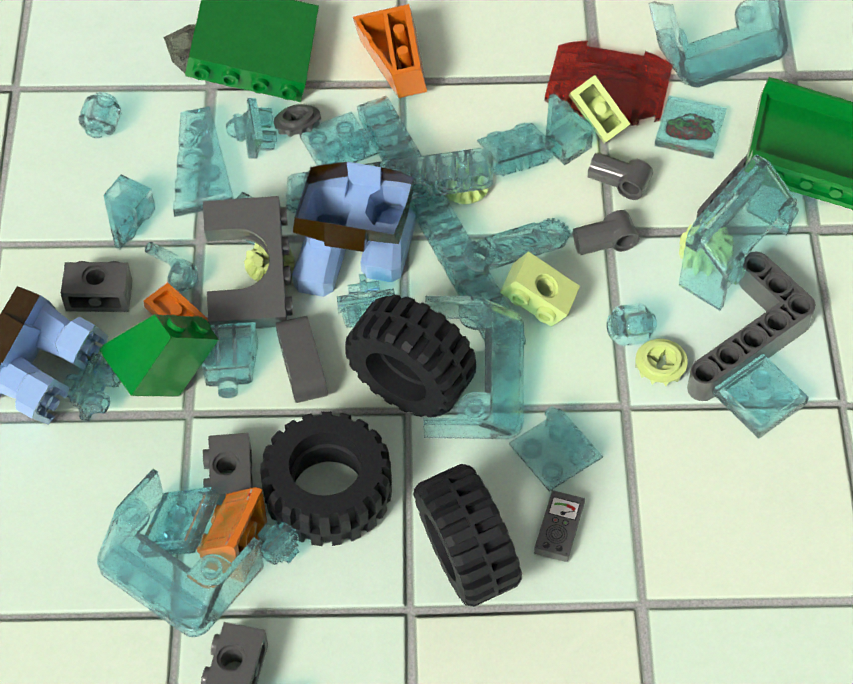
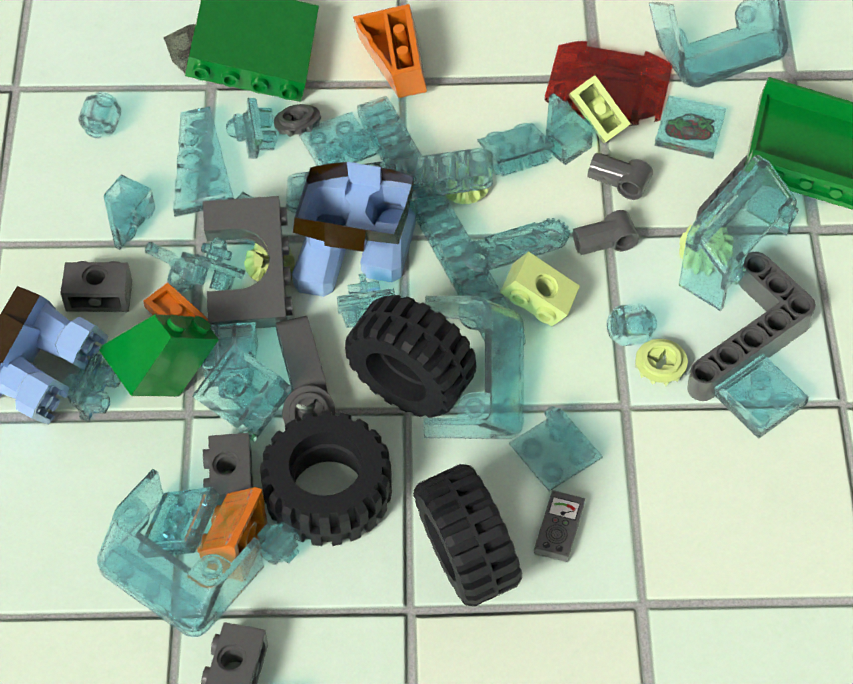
none -> clear light blue hips [180,238,245,291]
none -> clear light blue slope [192,343,294,442]
none -> dark grey gear [282,385,335,424]

